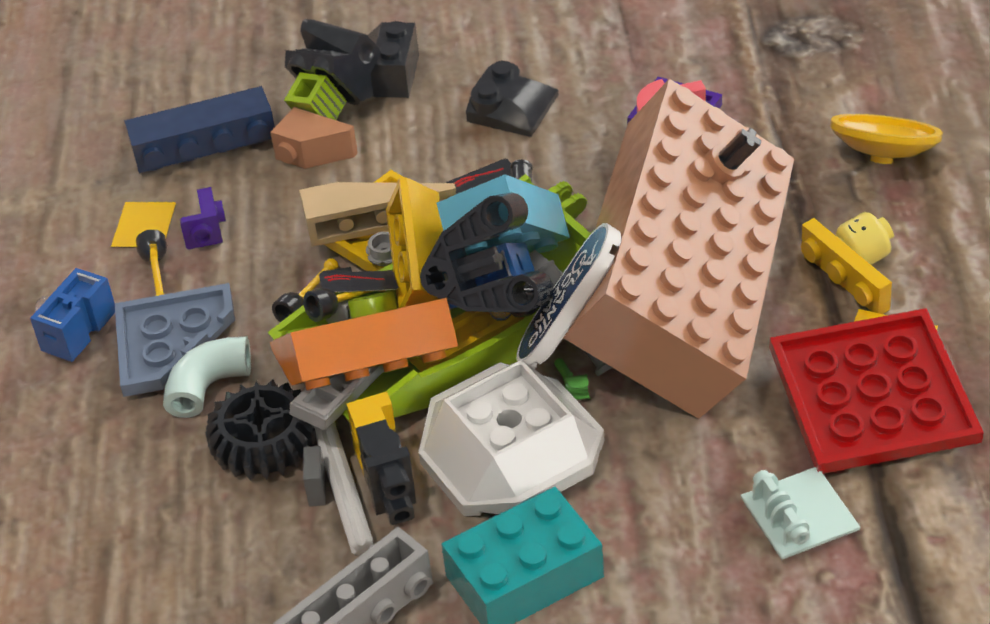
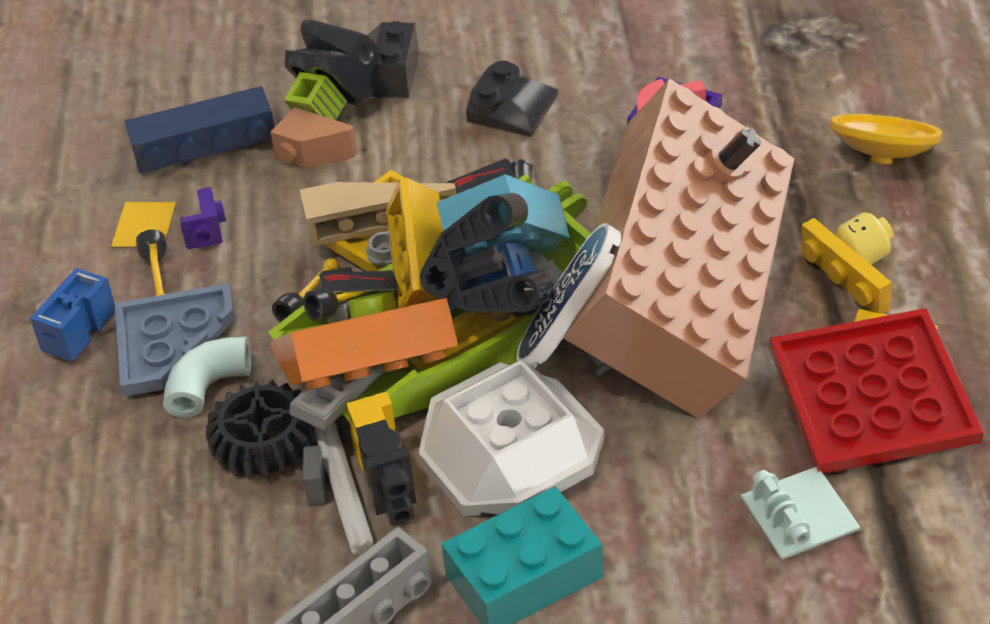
bright green hand [554,358,590,400] -> none

